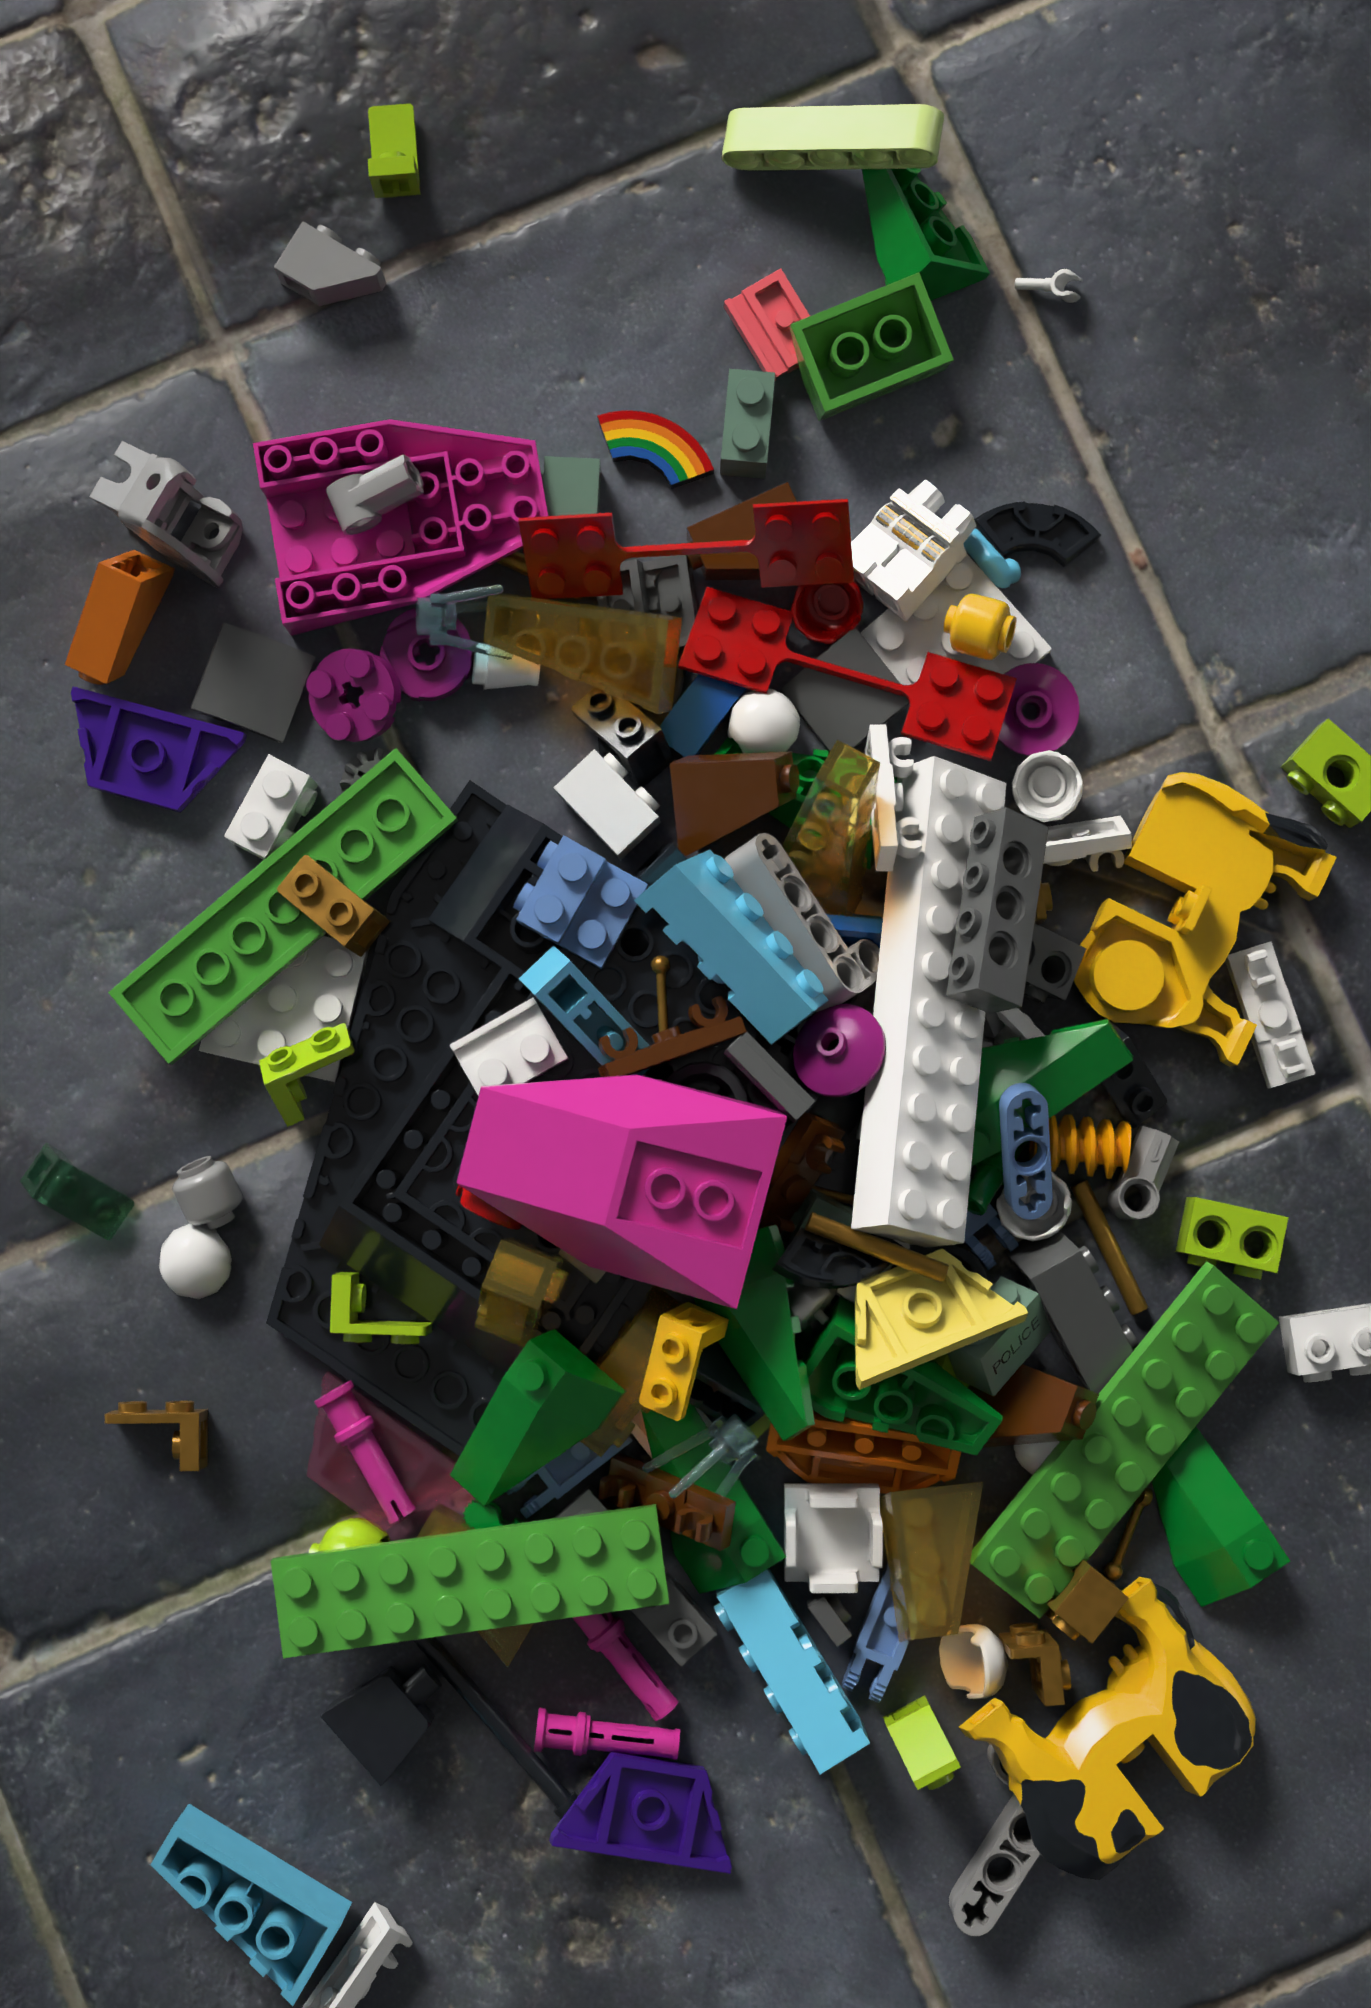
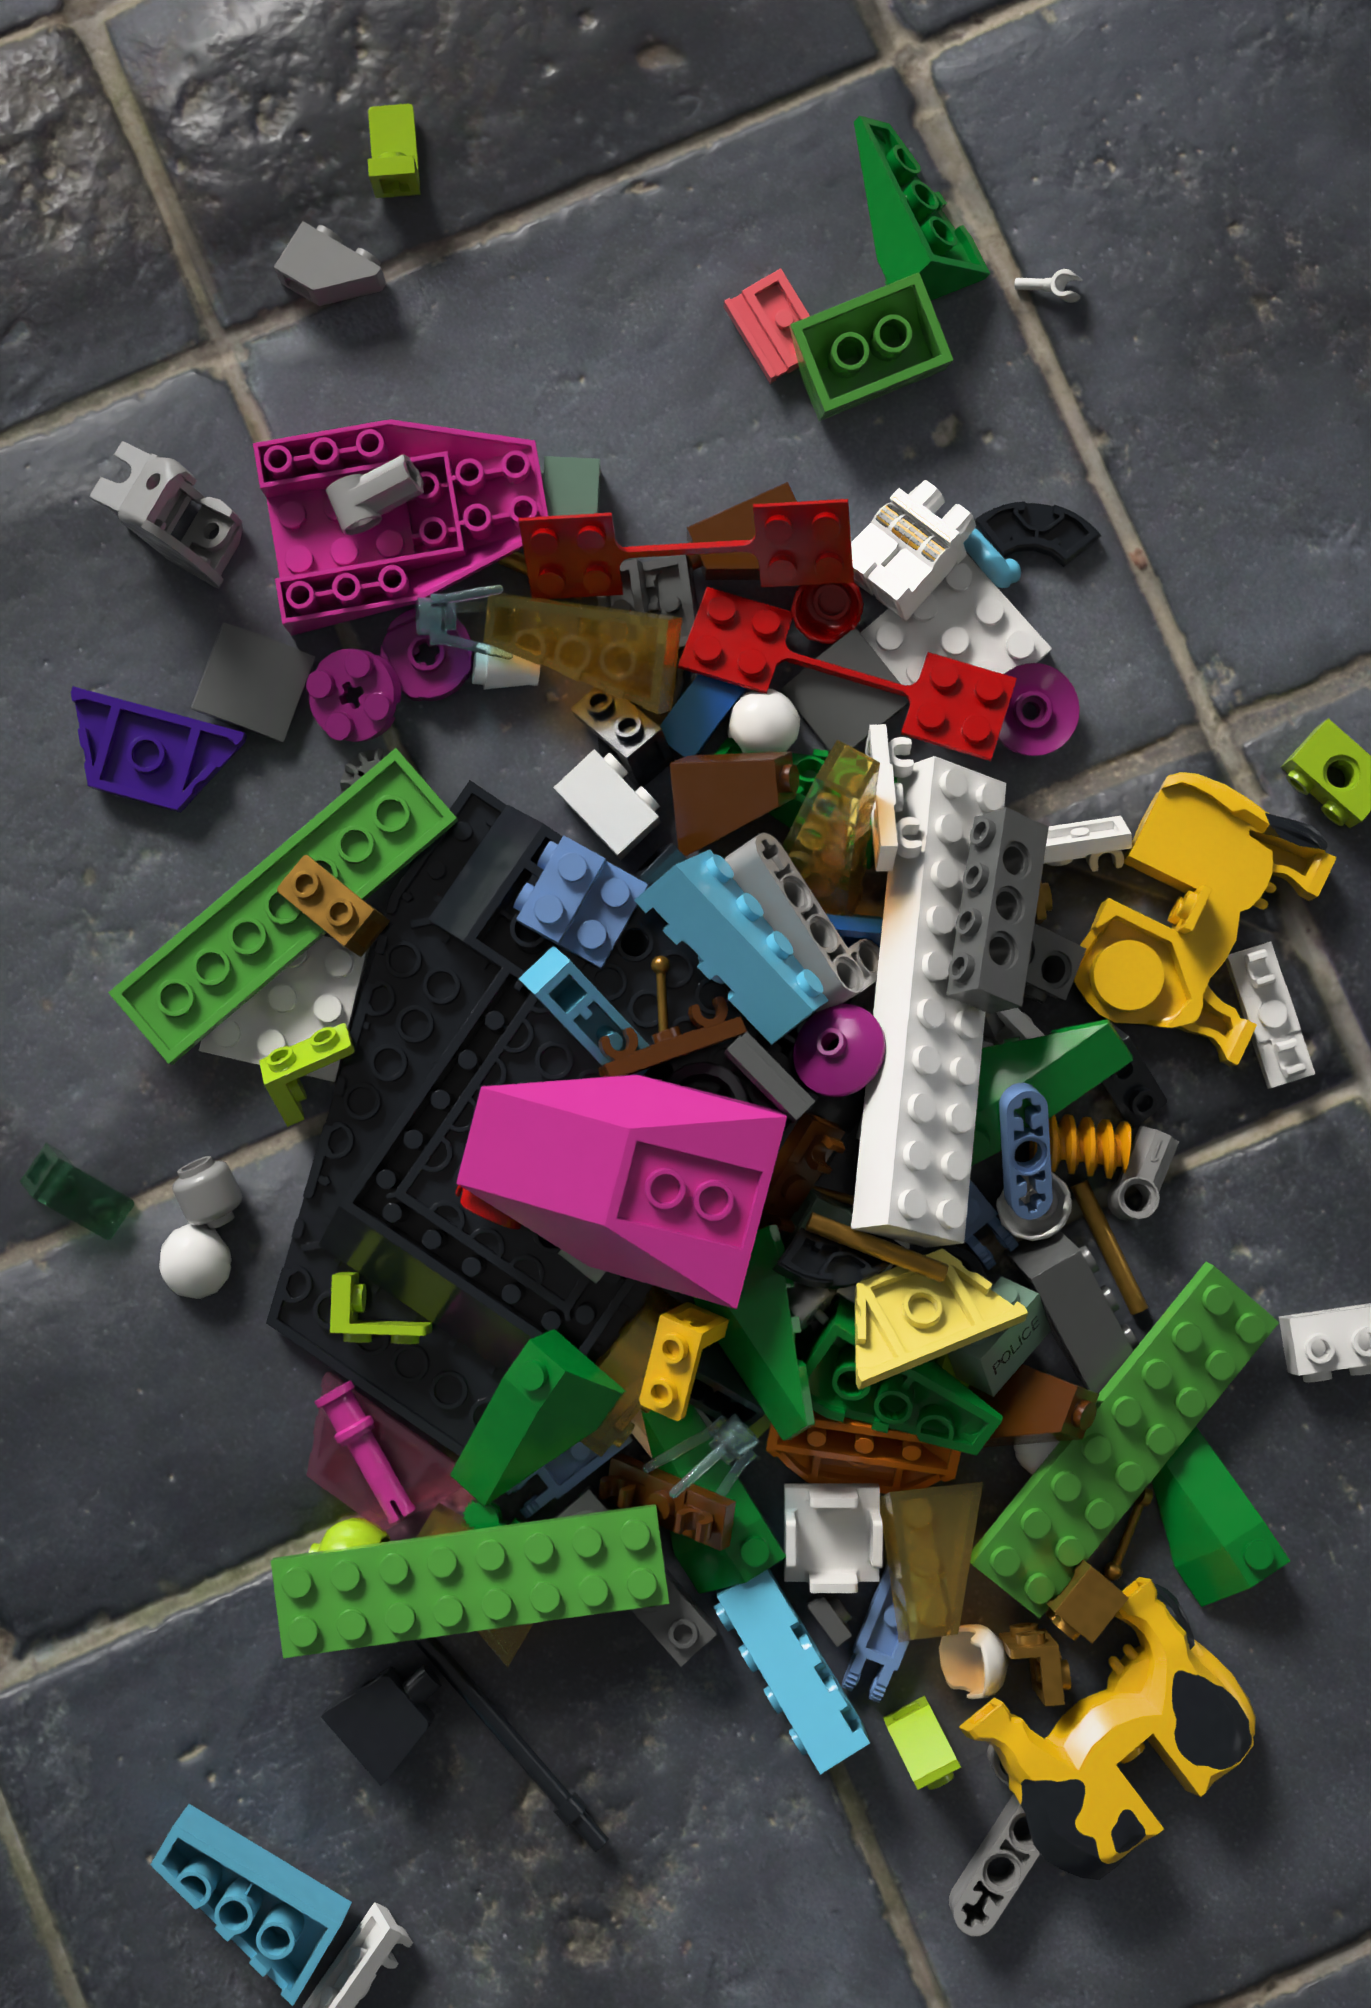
orange slope [65,550,175,685] -> none
pearl gold bracket [104,1401,208,1471] -> none
white brick [224,754,318,860] -> none
white plate [450,997,569,1096] -> none
clear yellow wedge [475,1237,569,1347] -> none
dark pink pin [534,1707,680,1760] -> none
dark purple wing [549,1751,732,1874] -> none
dark pink pin [573,1612,679,1721] -> none
tile [597,410,714,489] -> none
sand green brick [720,368,775,479] -> none
yellowish green beam [722,104,944,170] -> none
yellow head [944,594,1017,660] -> none
green pin [967,1141,1029,1216] -> none
white hair [1012,750,1083,822] -> none
lime brick [1175,1197,1289,1280] -> none

